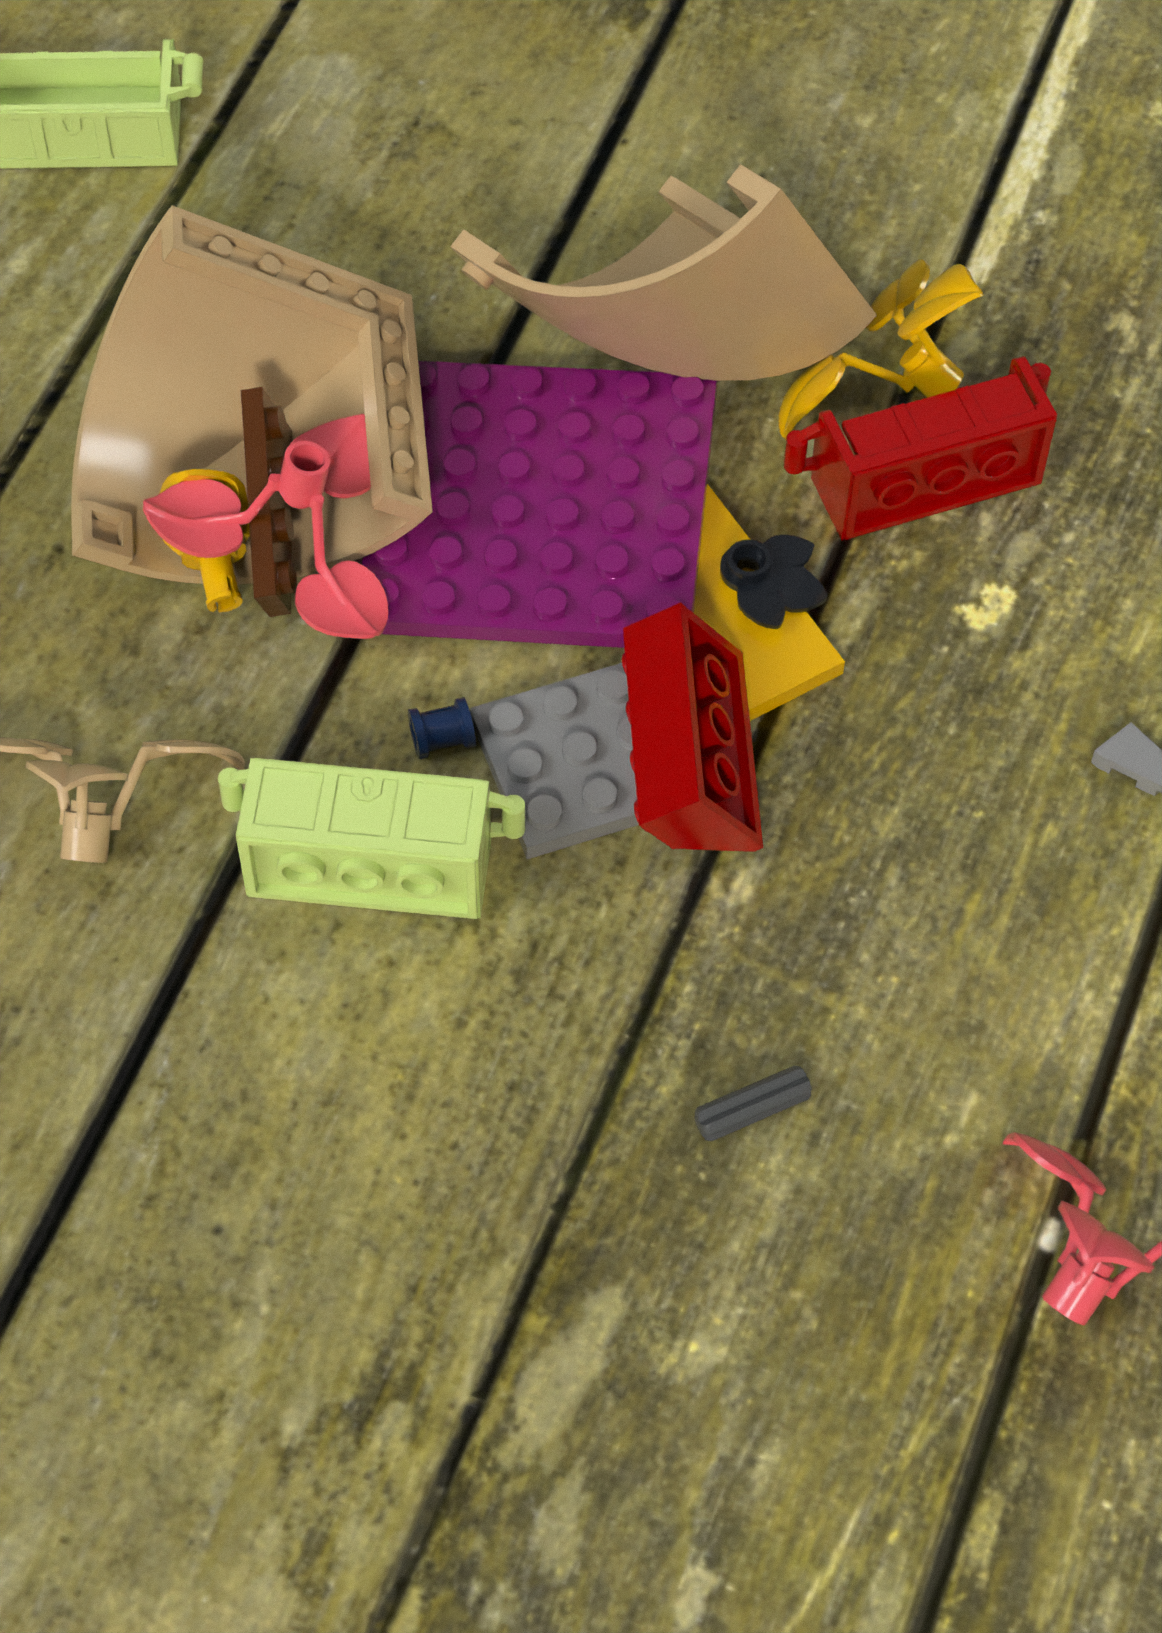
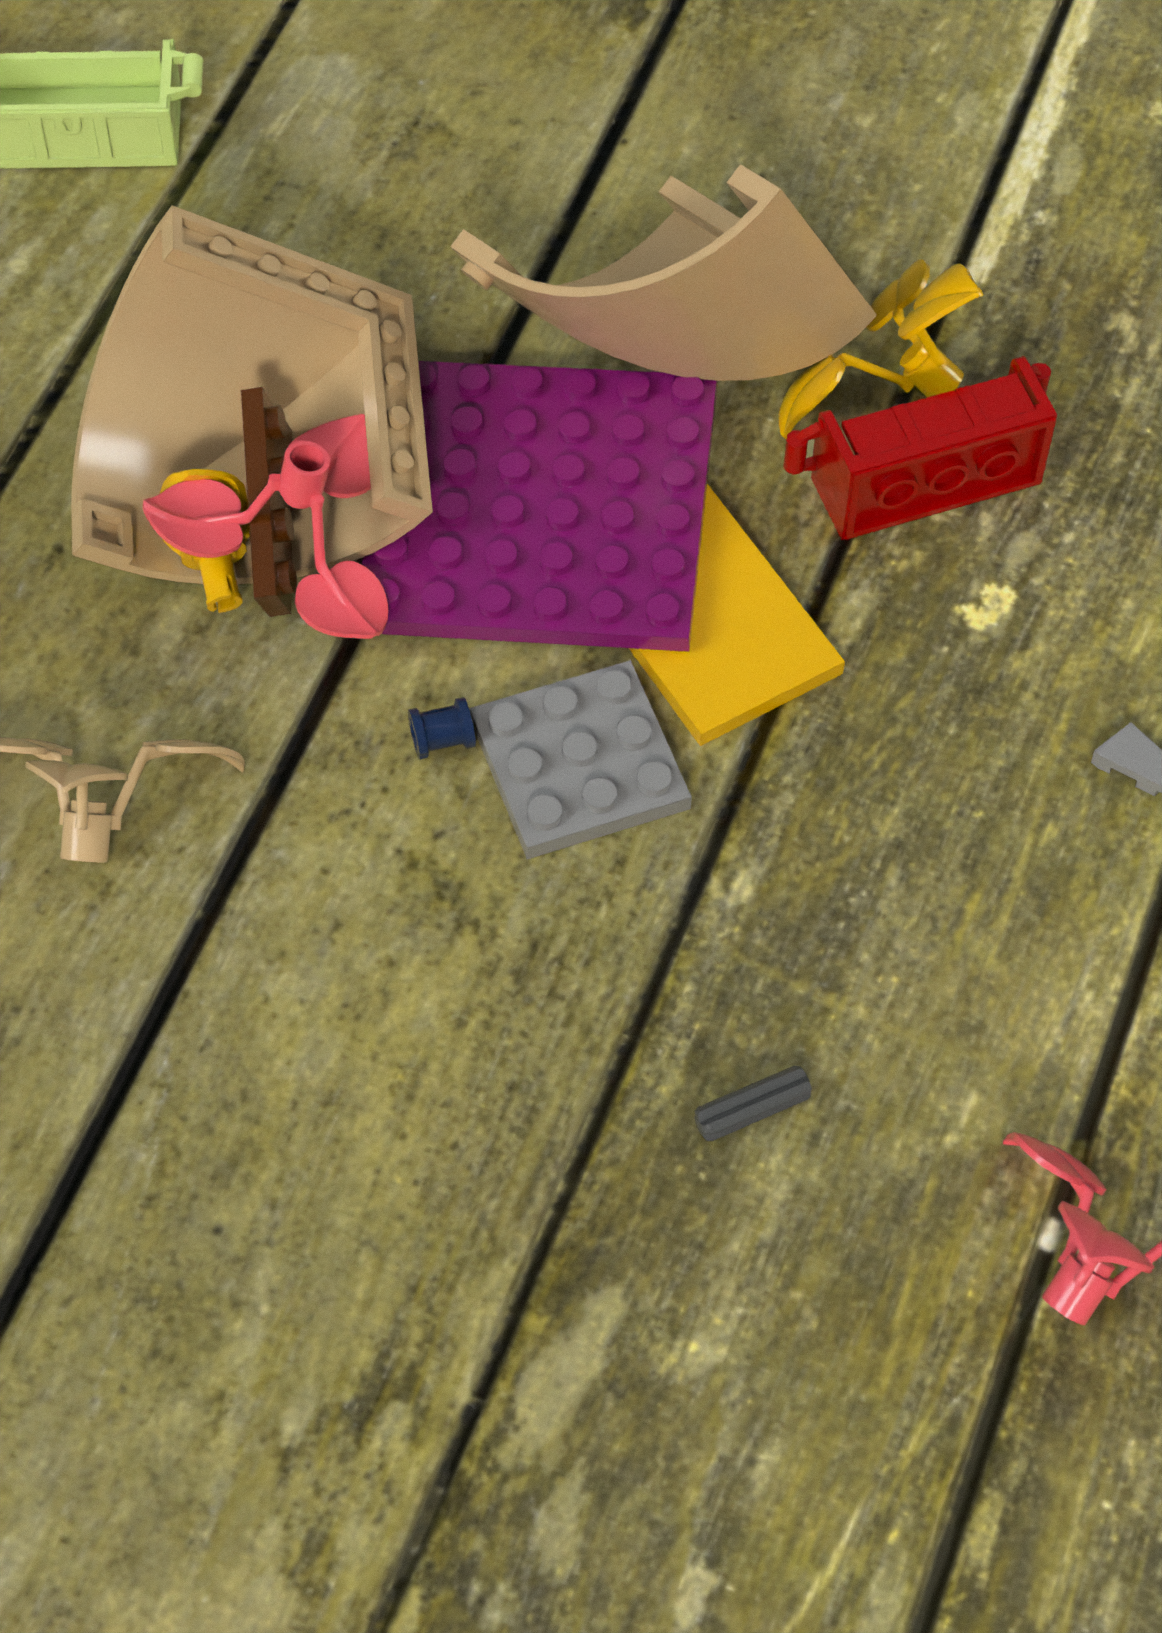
yellowish green container [218,758,526,919] -> none
red slope [622,602,764,852] -> none
black plate [720,534,827,629] -> none

